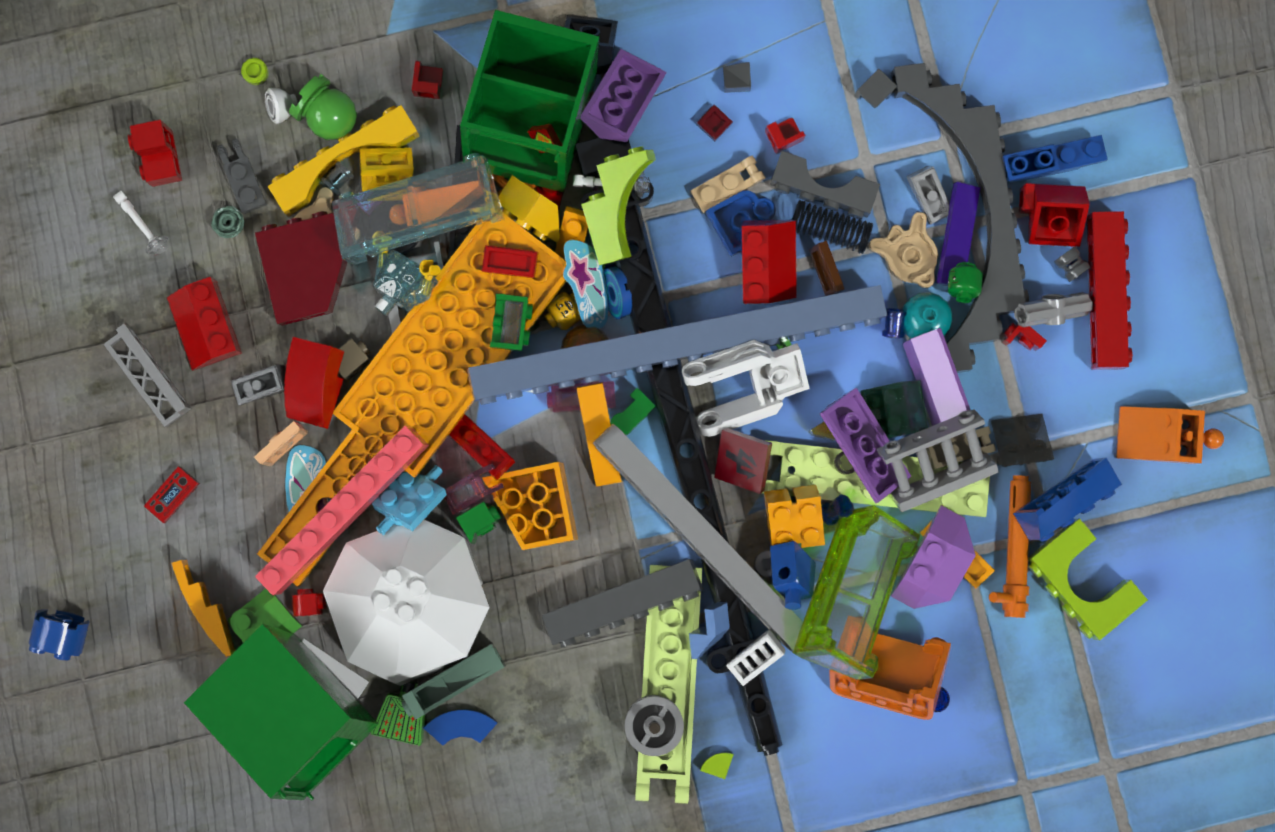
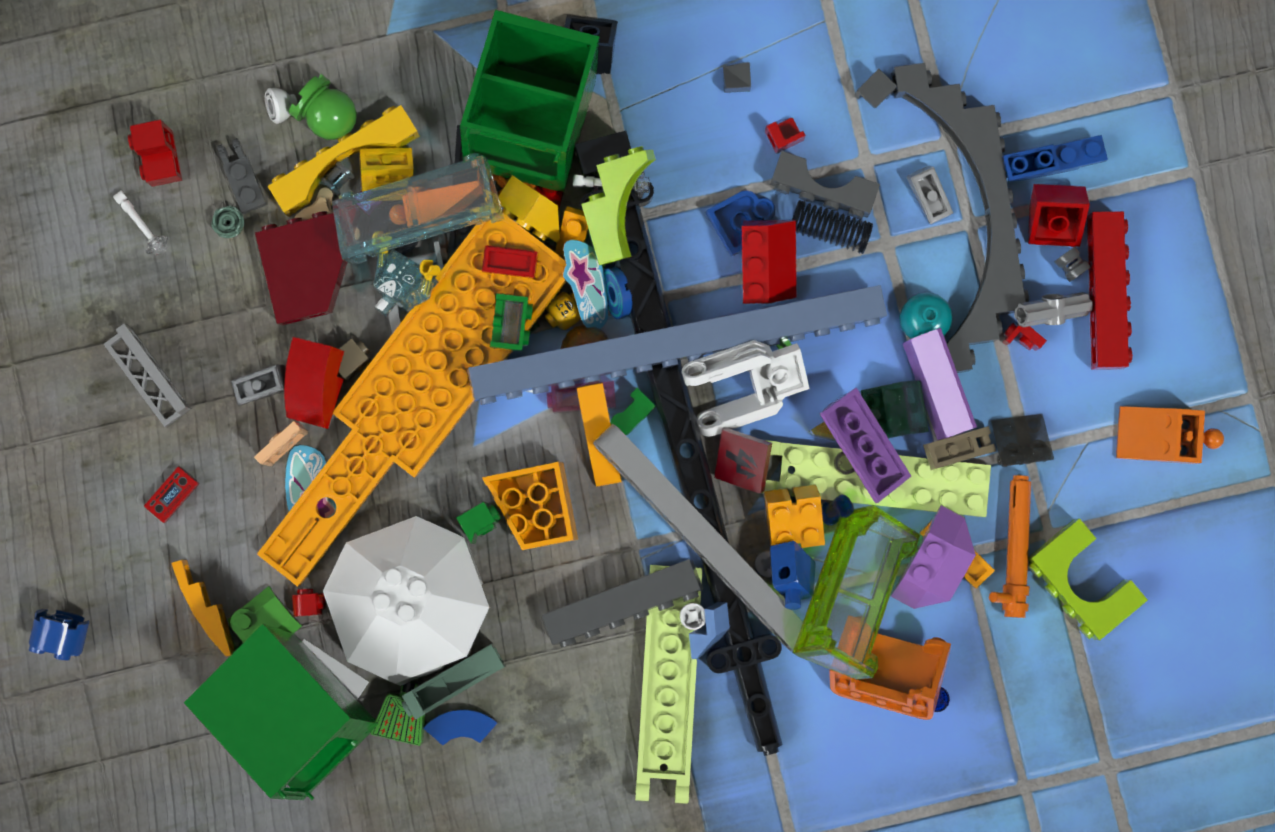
red slope [167,276,242,371] -> none
lime tile [241,58,268,85] -> none
coral brick [255,426,429,596] -> none
medium azure plate [372,465,447,535] -> none
red panel [412,61,443,100] -> none
clear pink window [444,464,504,515] -> none
red tile [448,414,515,481] -> none
red tile [528,124,562,153] -> none
medium lavender slope [581,49,667,142] -> none
light grey wheel [625,695,684,756] -> none
tan plate [690,155,766,214] -> none
dark red tile [696,105,733,142] -> none
lime tile [700,752,734,779] -> none
white slope [726,630,786,686] -> none
reddish brown tile [809,241,845,296] -> none
tan tile [869,212,938,288] -> none
light grey fence [877,409,999,512] -> none
clear blue bush [882,308,907,338] -> none
dark purple tile [936,182,980,286] -> none
green head [948,262,982,303] -> none
blue wedge [1013,458,1122,542] -> none
red tile [1019,183,1035,214] -> none
none -> white wheel [680,603,706,630]

